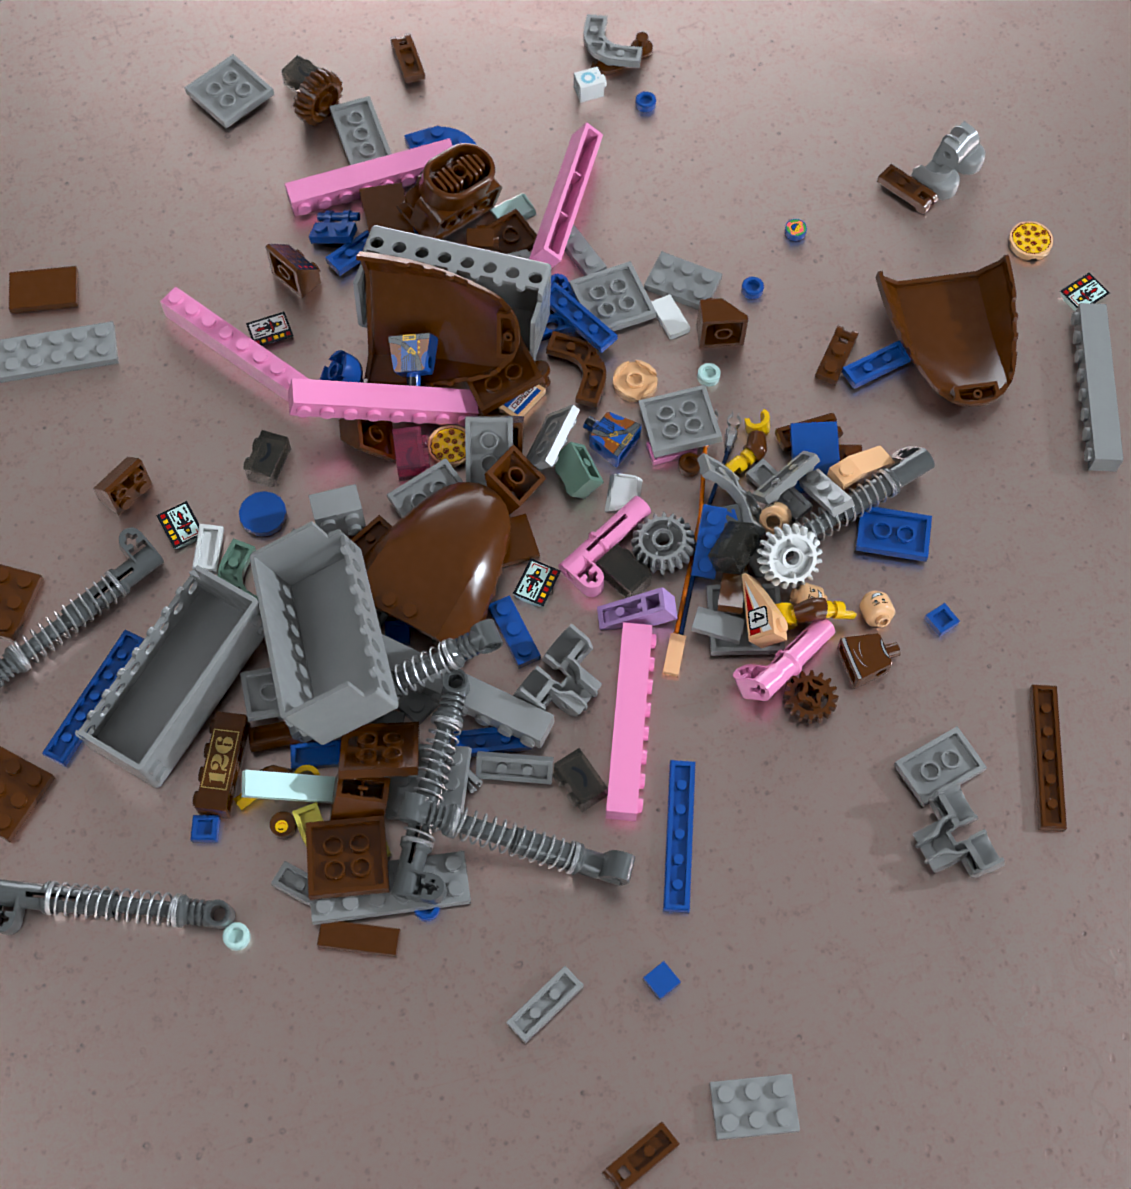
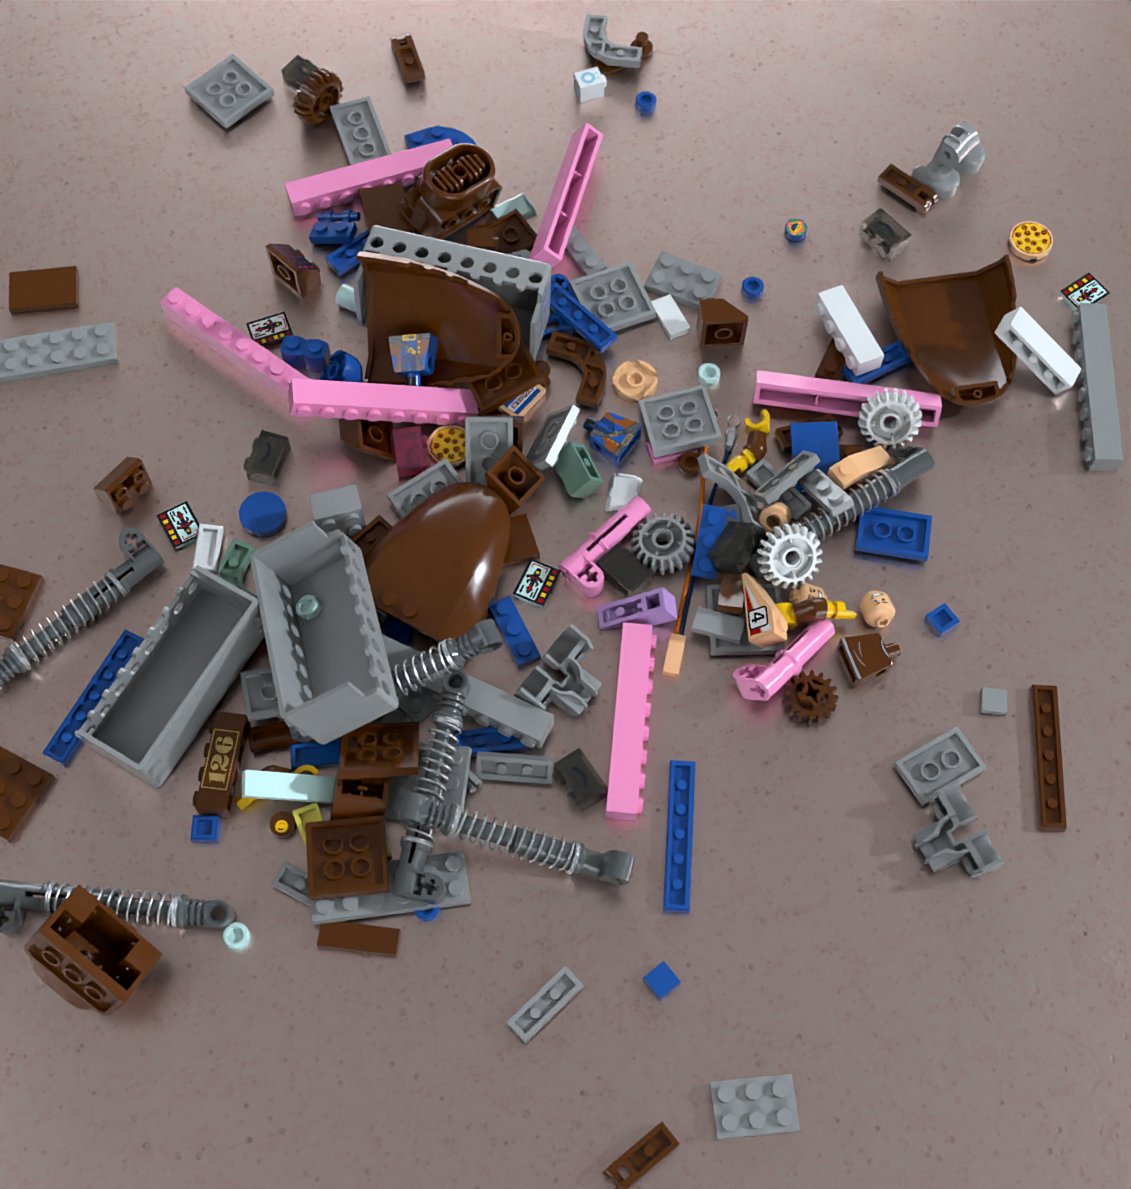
none -> reddish brown brick [24,884,162,1016]
none -> blue brick [280,335,331,373]
none -> light aqua tile [296,595,322,621]
none -> light aqua brick [335,284,357,313]
none -> bright pink brick [753,370,942,427]
none -> white brick [814,285,884,376]
none -> white gear [858,387,922,450]
none -> clear smoke brick [859,208,912,262]
none -> light grey tile [980,687,1007,716]
none -> white brick [994,306,1081,395]

